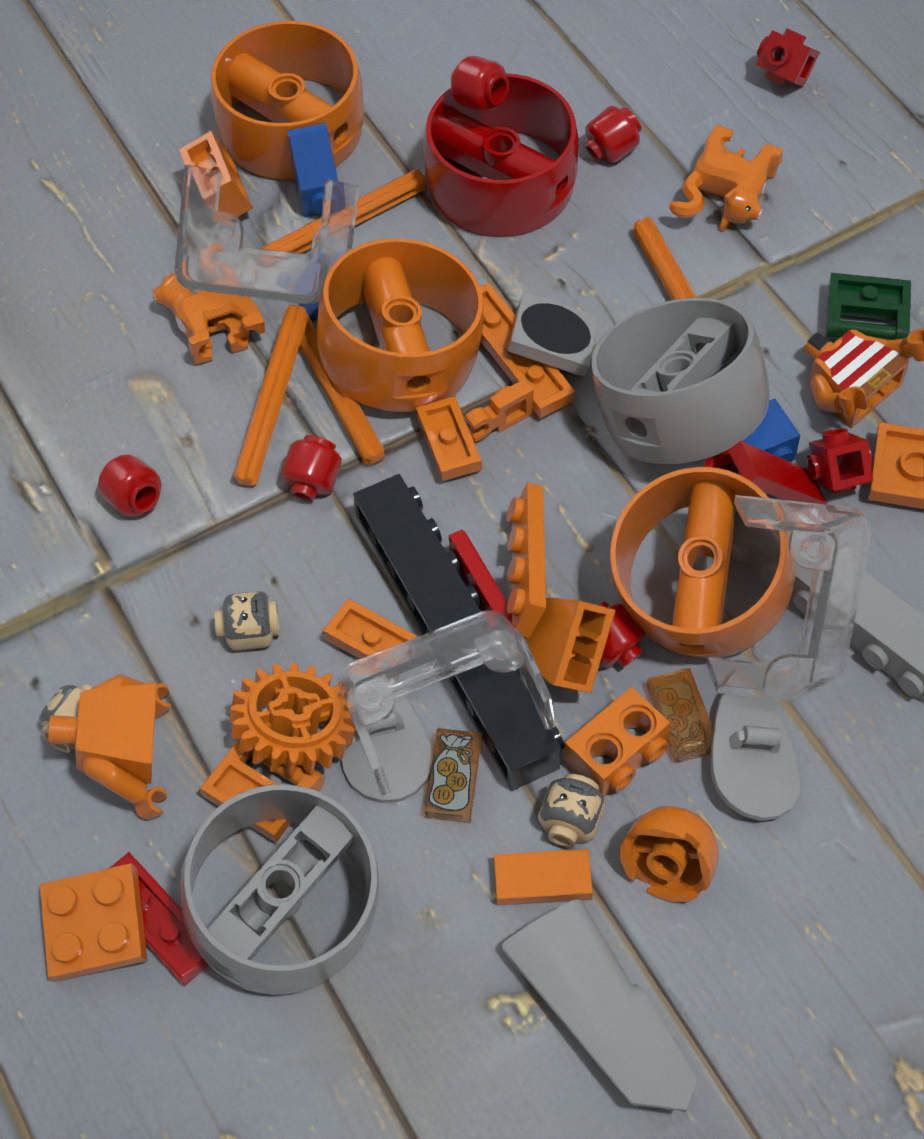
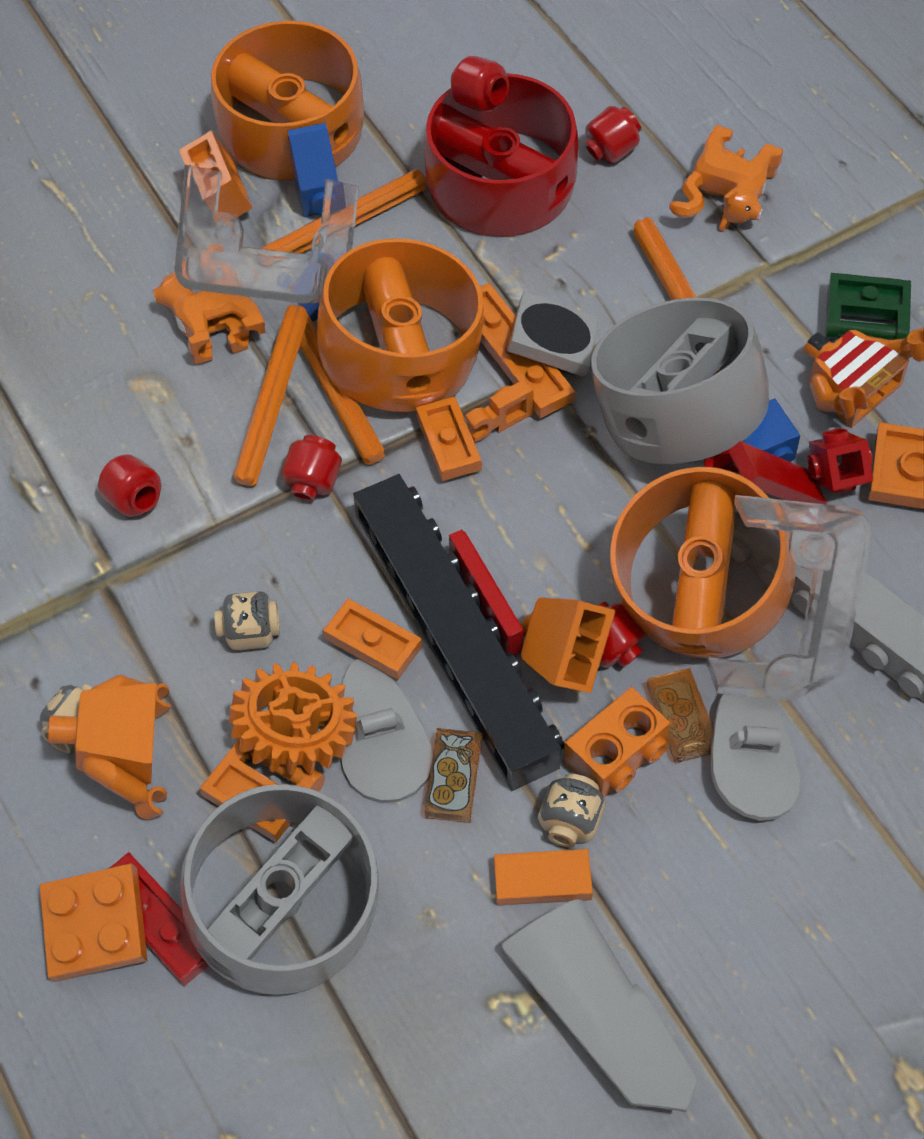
clear windscreen [338,610,555,796] -> none
orange plate [507,482,546,638] -> none
orange cylinder [620,806,719,902] -> none
red brick [756,28,820,87] -> none

